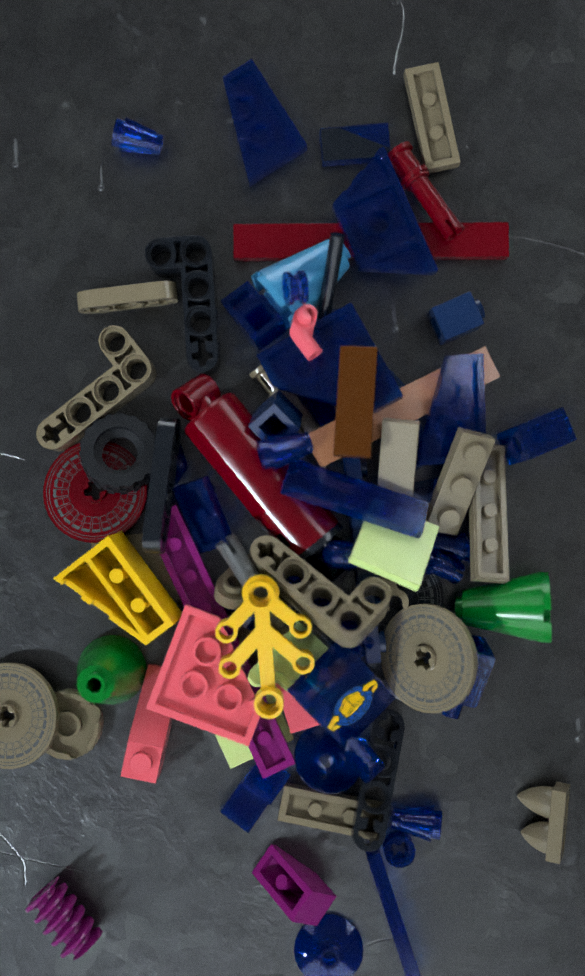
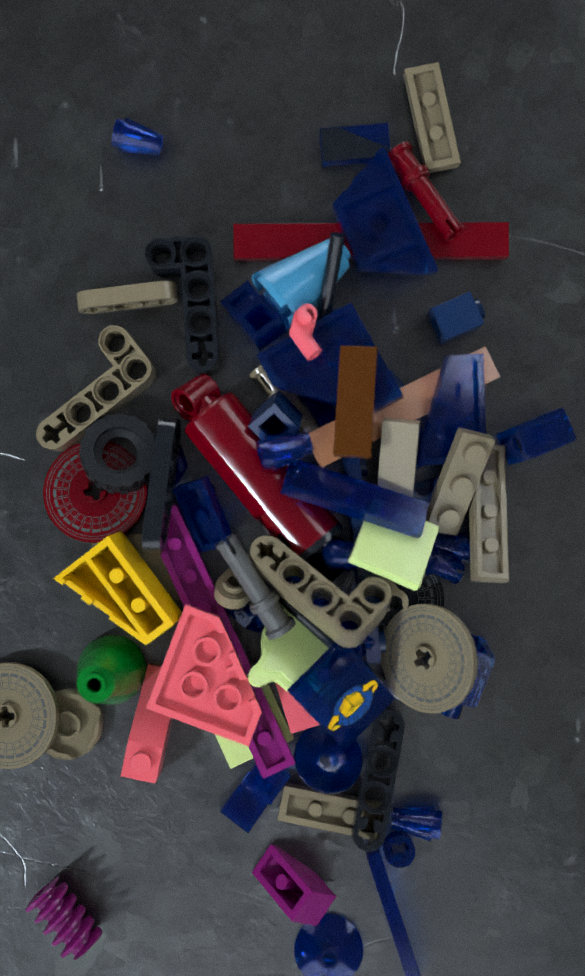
yellow plant [215,574,314,719] -> none
clear blue wing [223,59,307,186] -> none
clear blue bush [282,270,309,305] -> none
clear blue slope [345,737,385,783] -> none
green cone [455,572,552,643] -> none
dark tan tile [517,782,571,864] -> none

